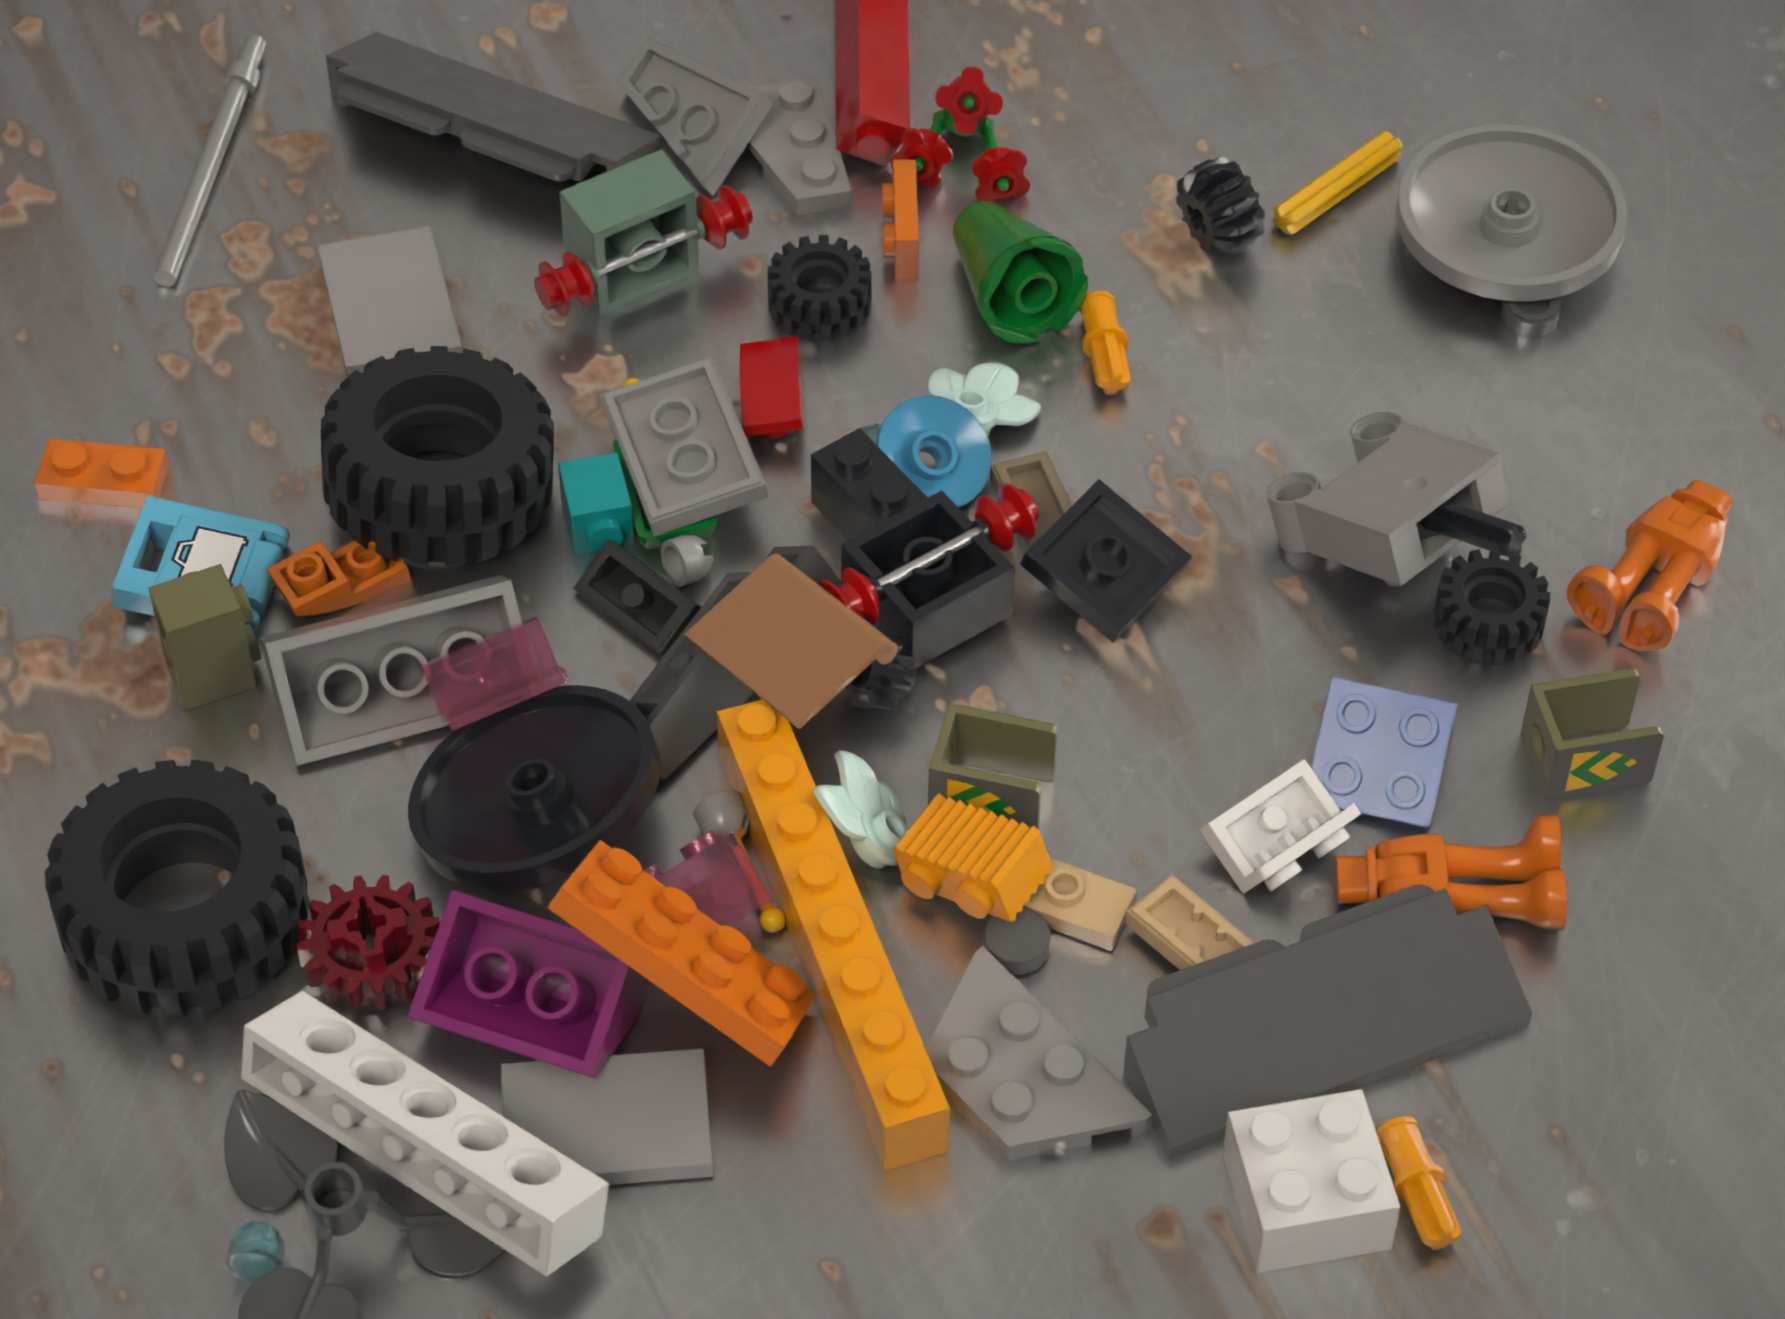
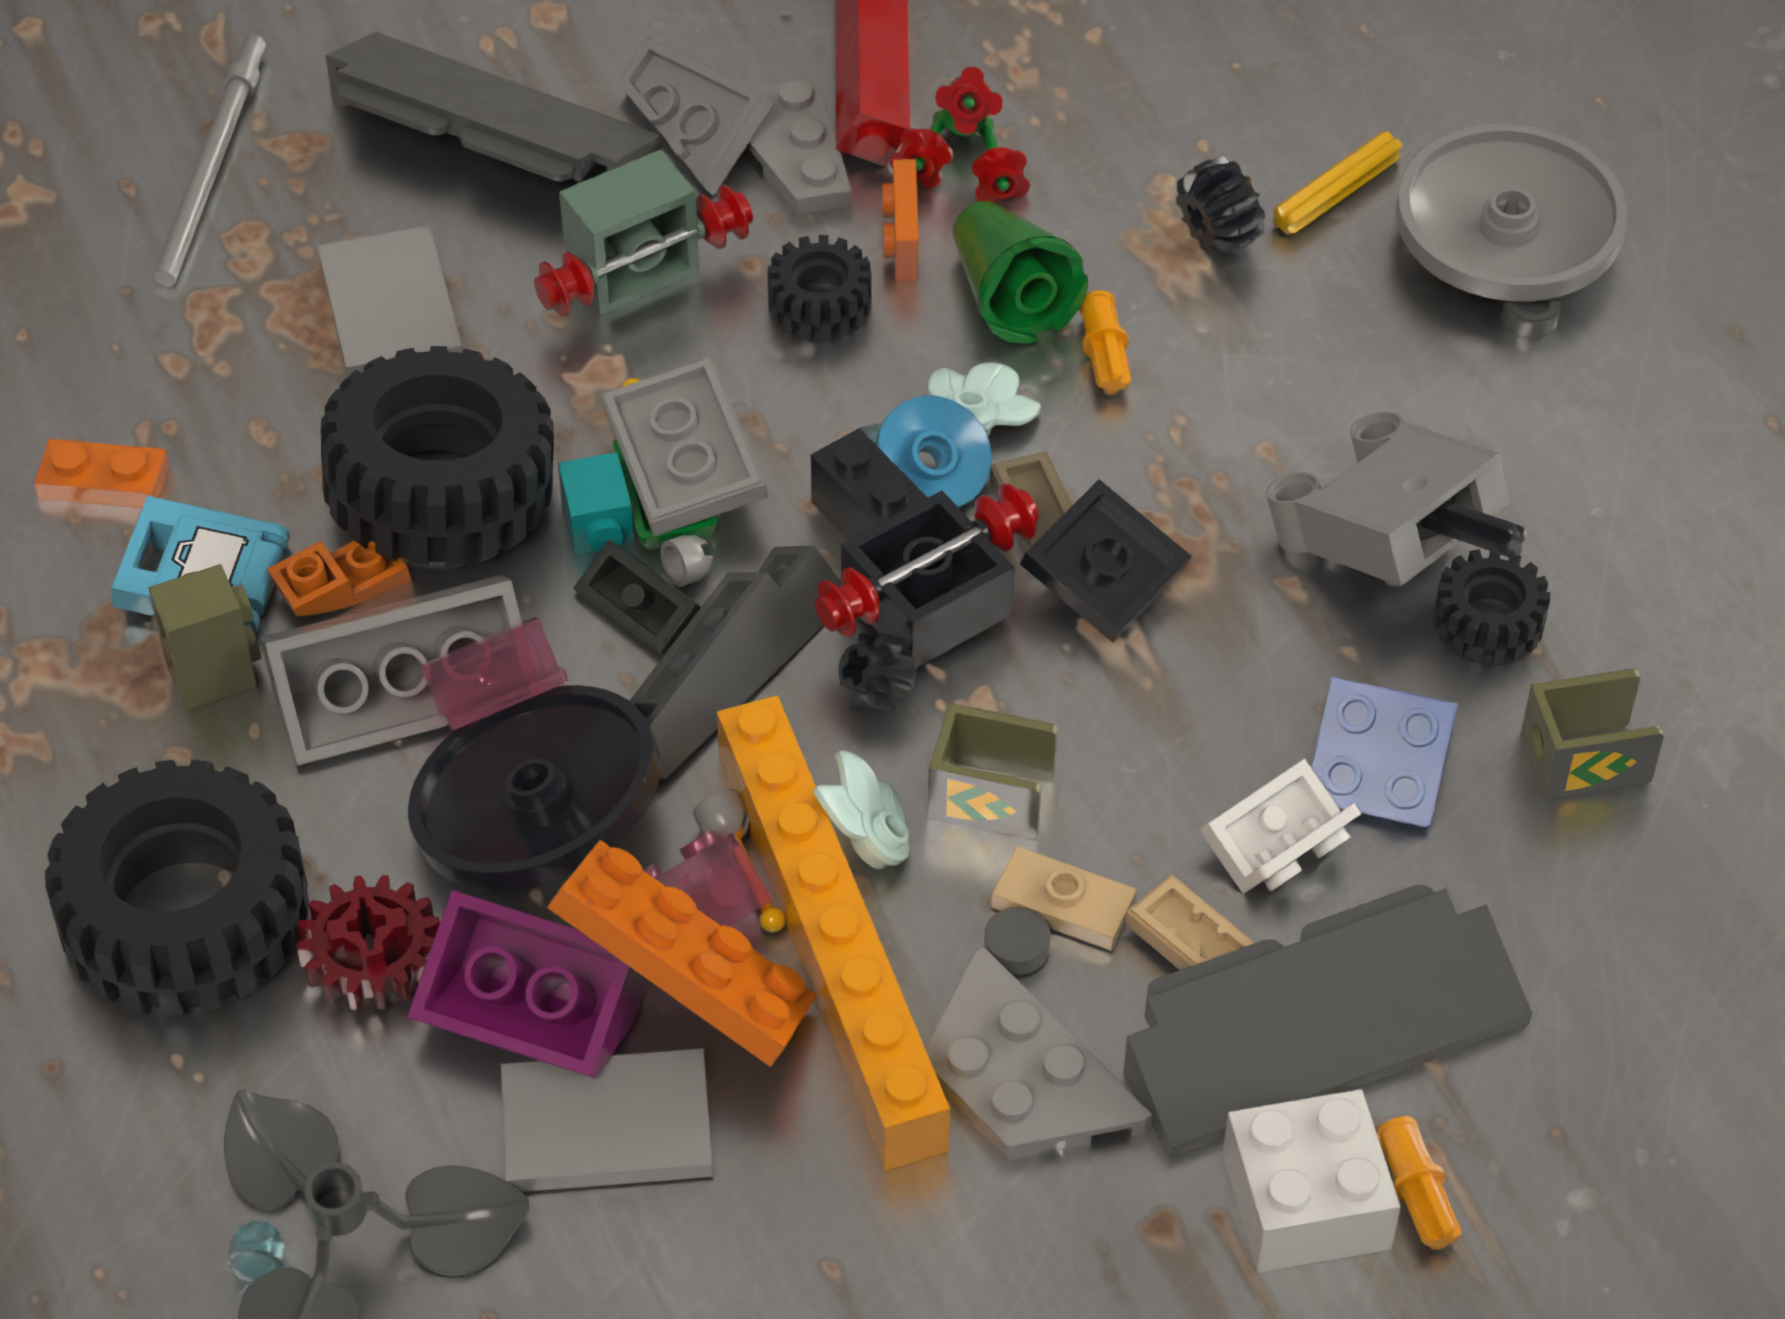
white brick [241,991,609,1277] -> none
medium nougat piece [684,554,898,730] -> none
red slope [740,336,804,439] -> none
light orange brick [892,793,1053,922] -> none
orange piece [1335,815,1567,930] -> none
orange piece [1567,480,1733,651] -> none

